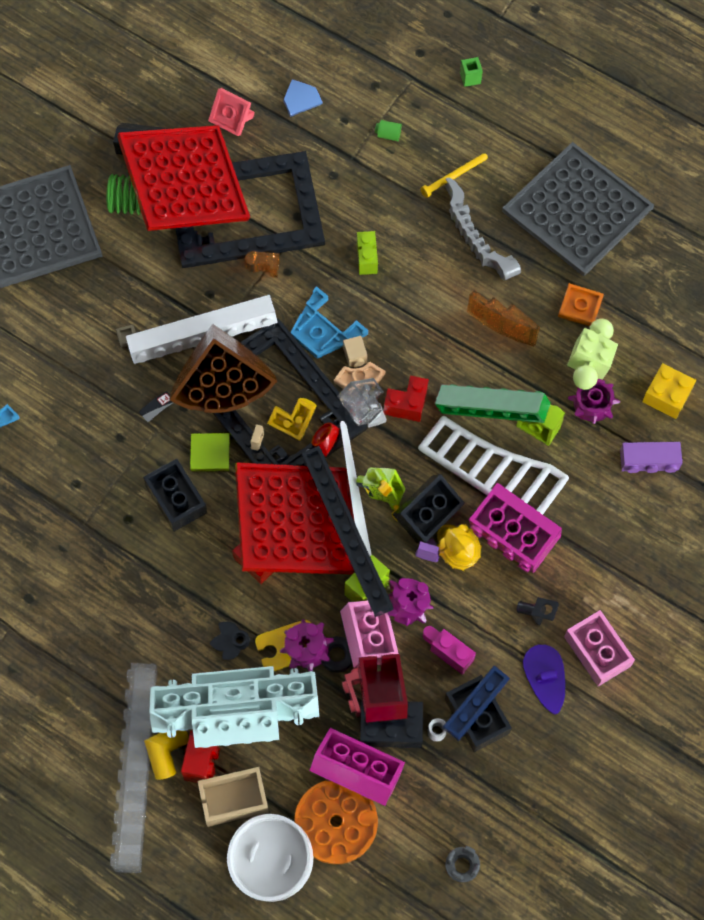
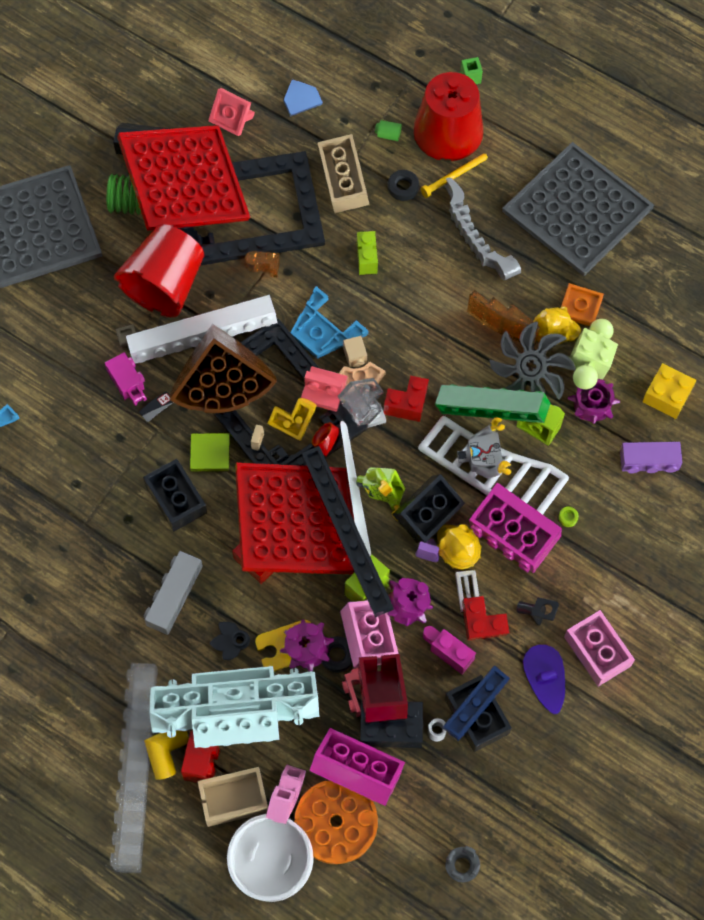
none -> dark pink brick [105,352,147,406]
none -> red cone [114,224,204,318]
none -> light grey brick [144,551,203,635]
none -> bright pink arch [266,765,306,824]
none -> coral bracket [301,366,348,412]
none -> tan brick [318,134,369,213]
none -> black tyre [388,170,419,201]
none -> red cone [413,72,483,161]
none -> white tile [455,570,479,612]
none -> light grey torso [457,417,511,479]
none -> red brick [462,596,509,640]
none -> dark grey piece [490,322,576,400]
none -> yellow head [533,306,581,345]
none -> lime tile [558,507,579,527]

